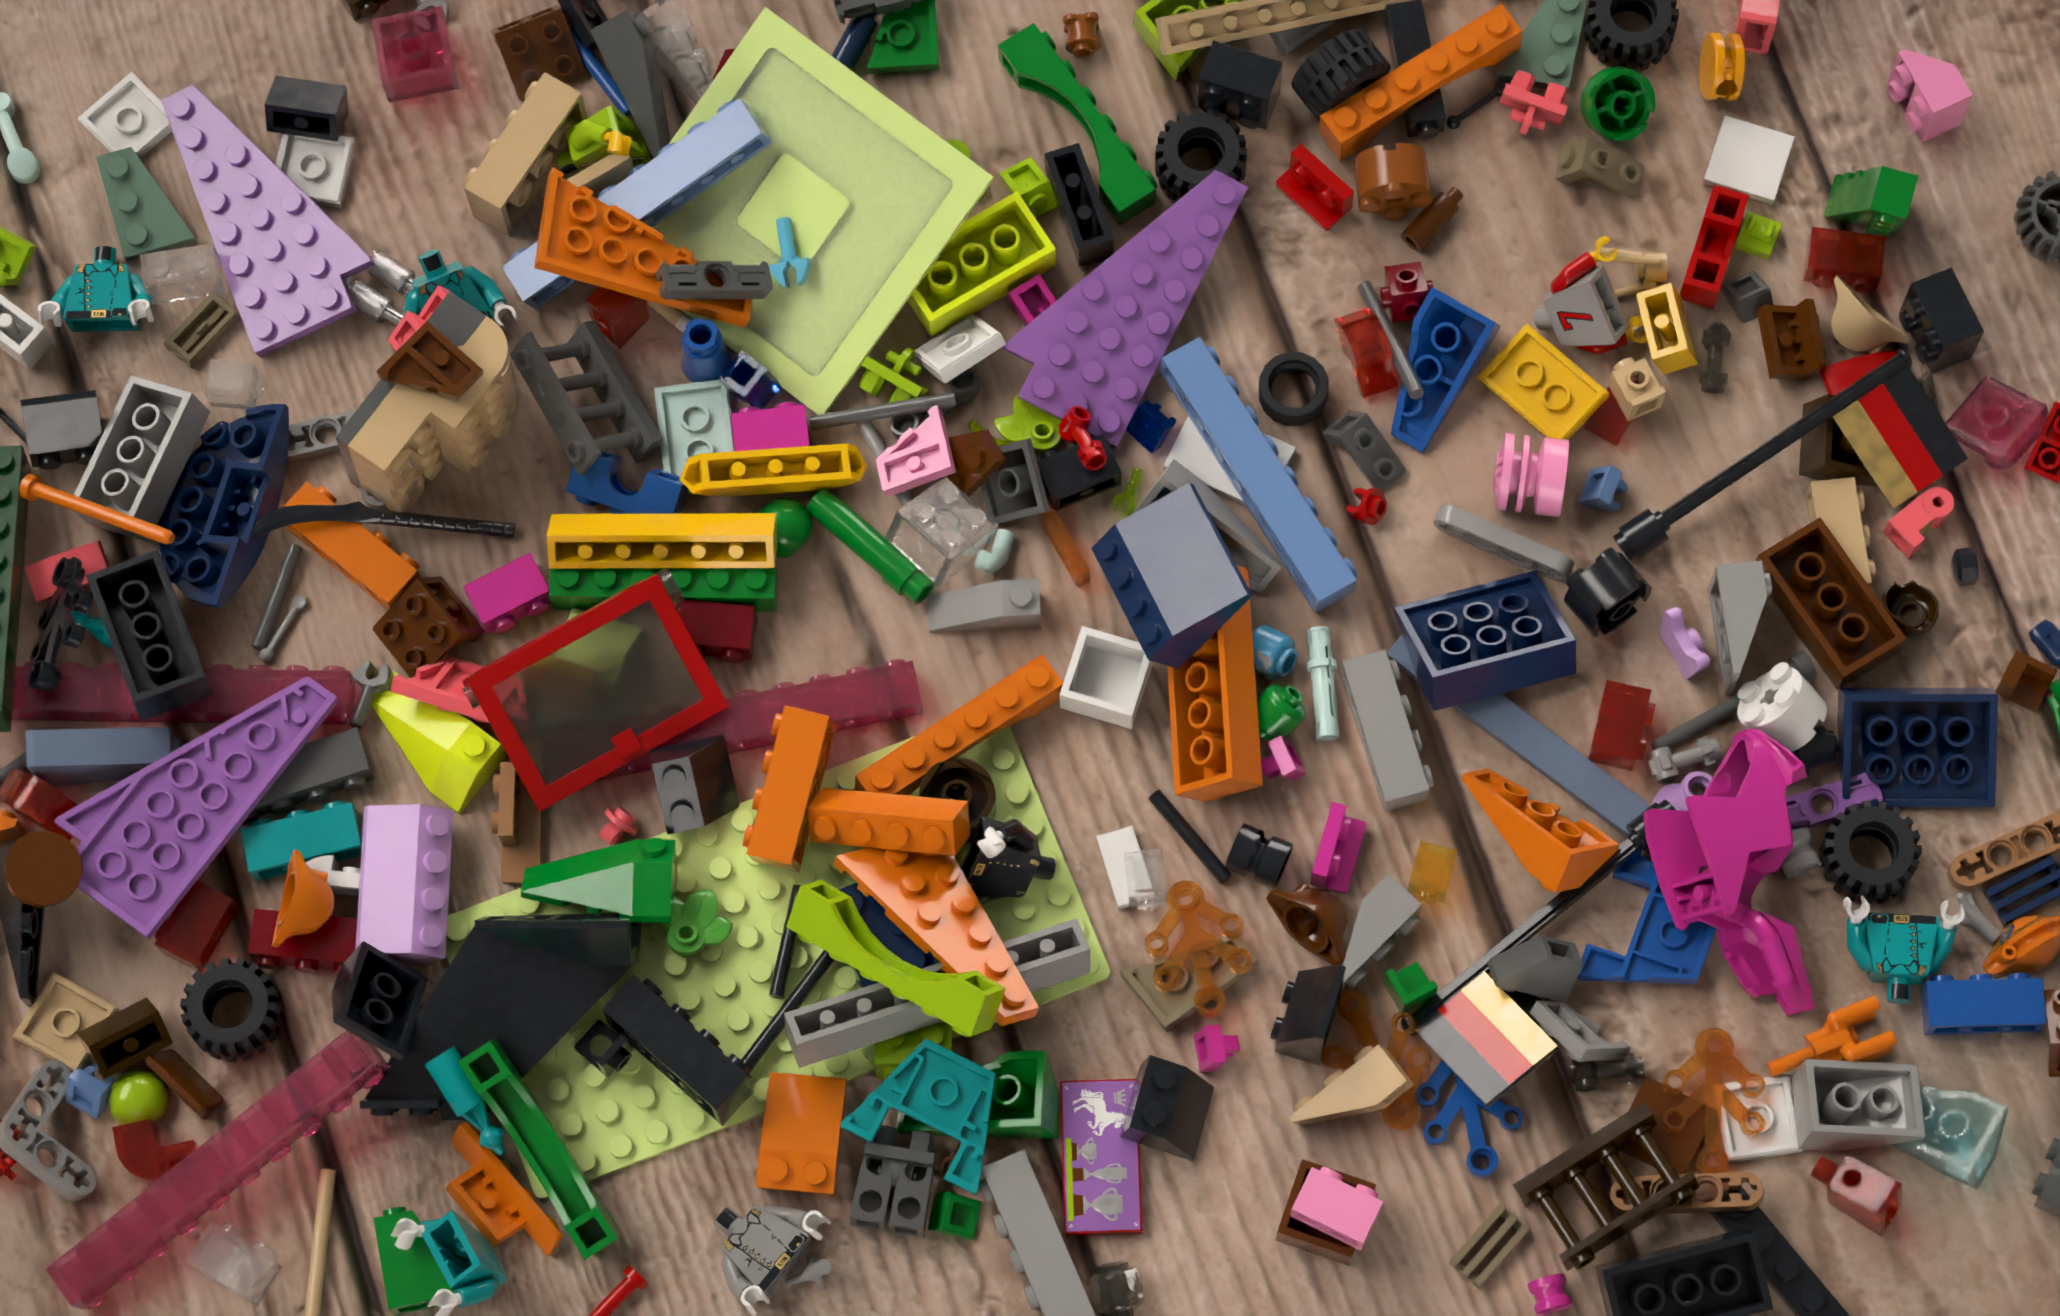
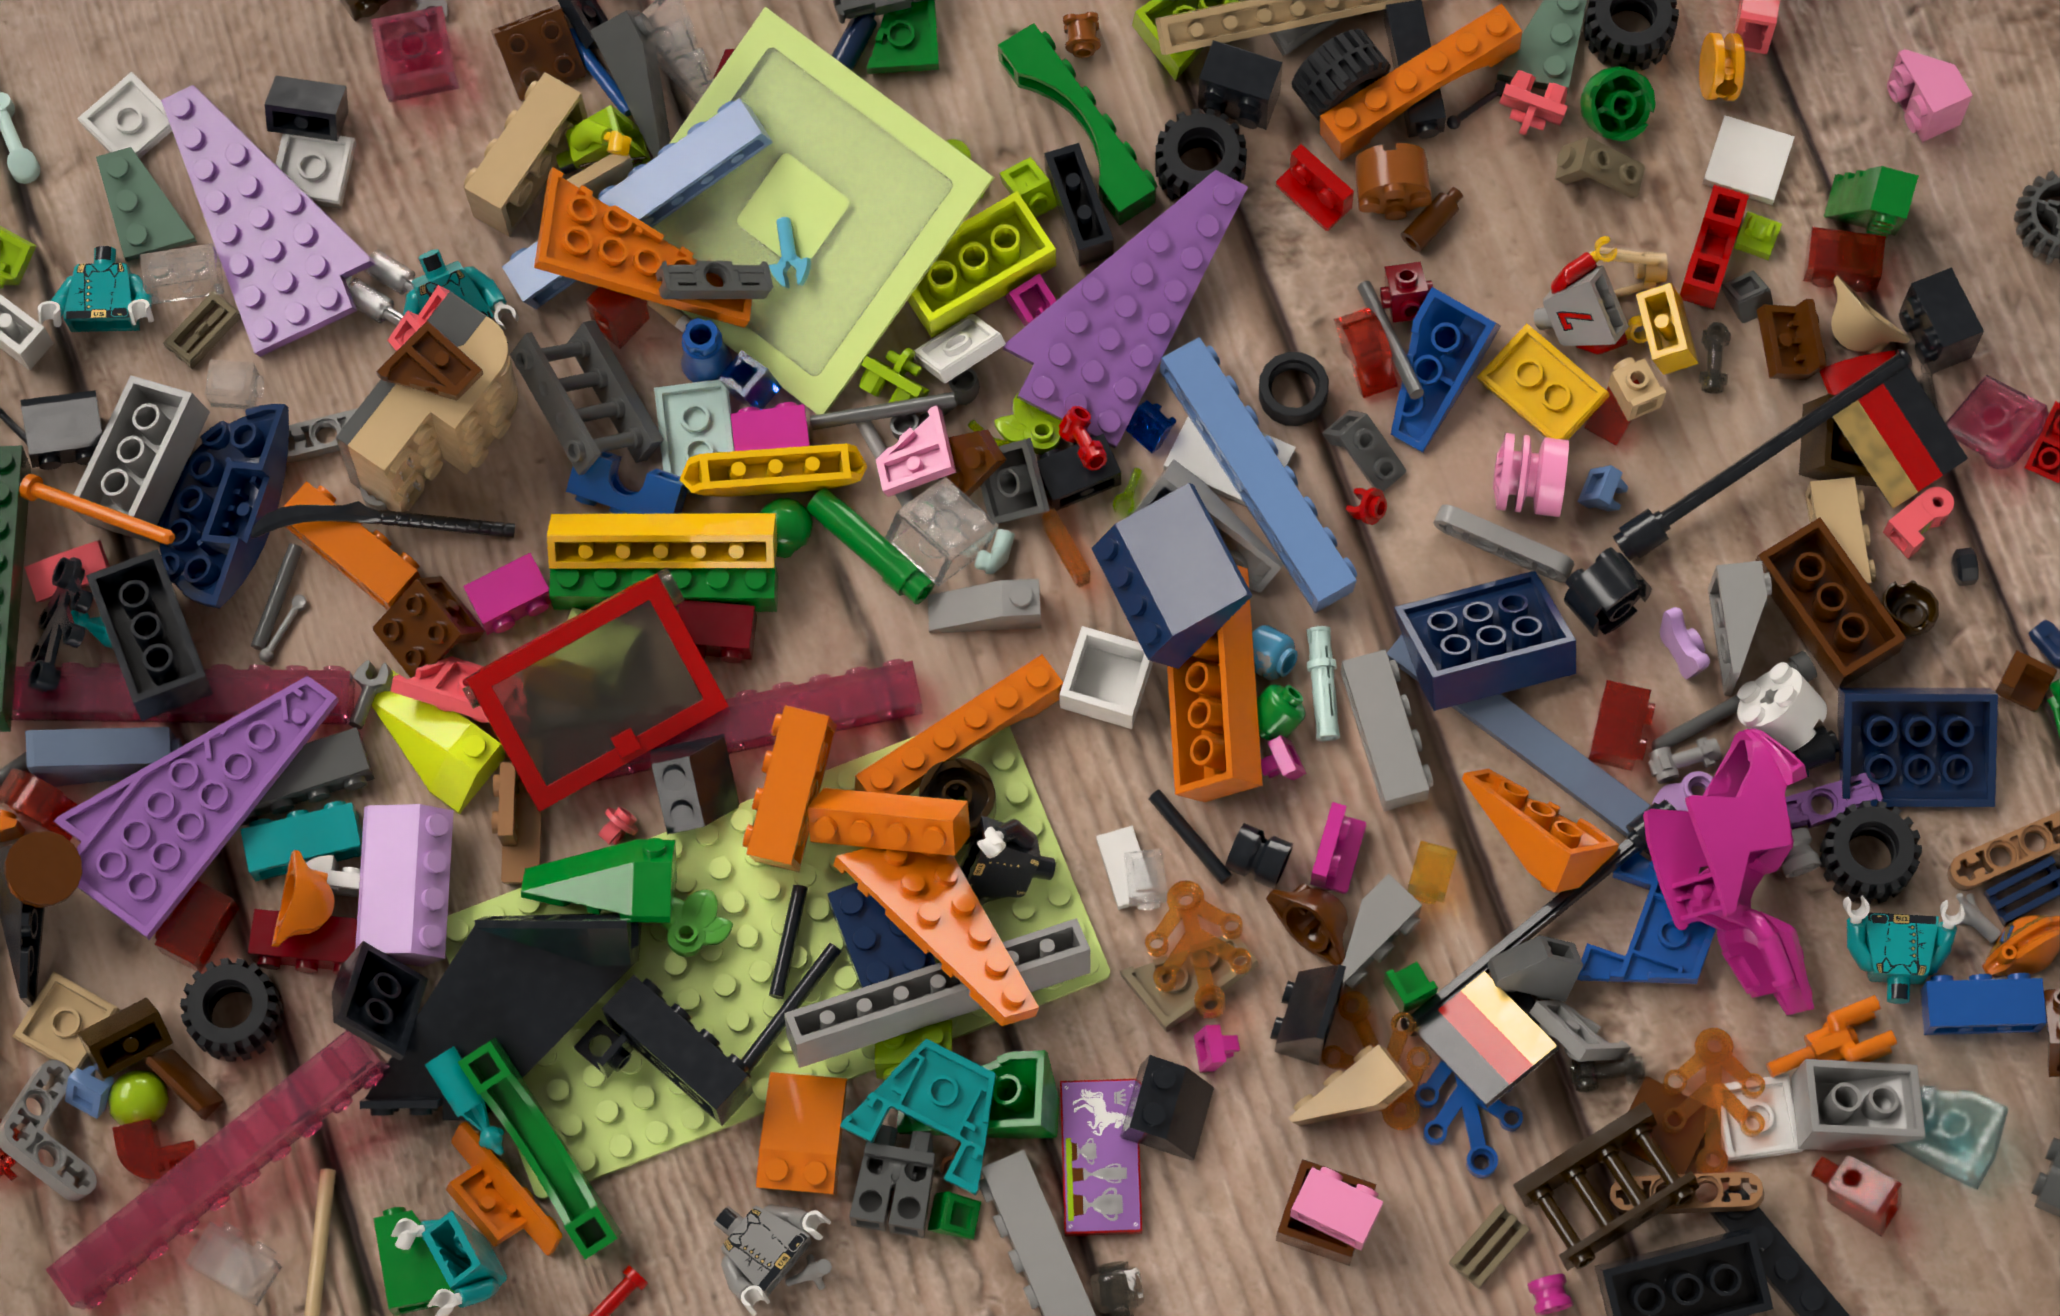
lime arch [786,880,1006,1037] -> none

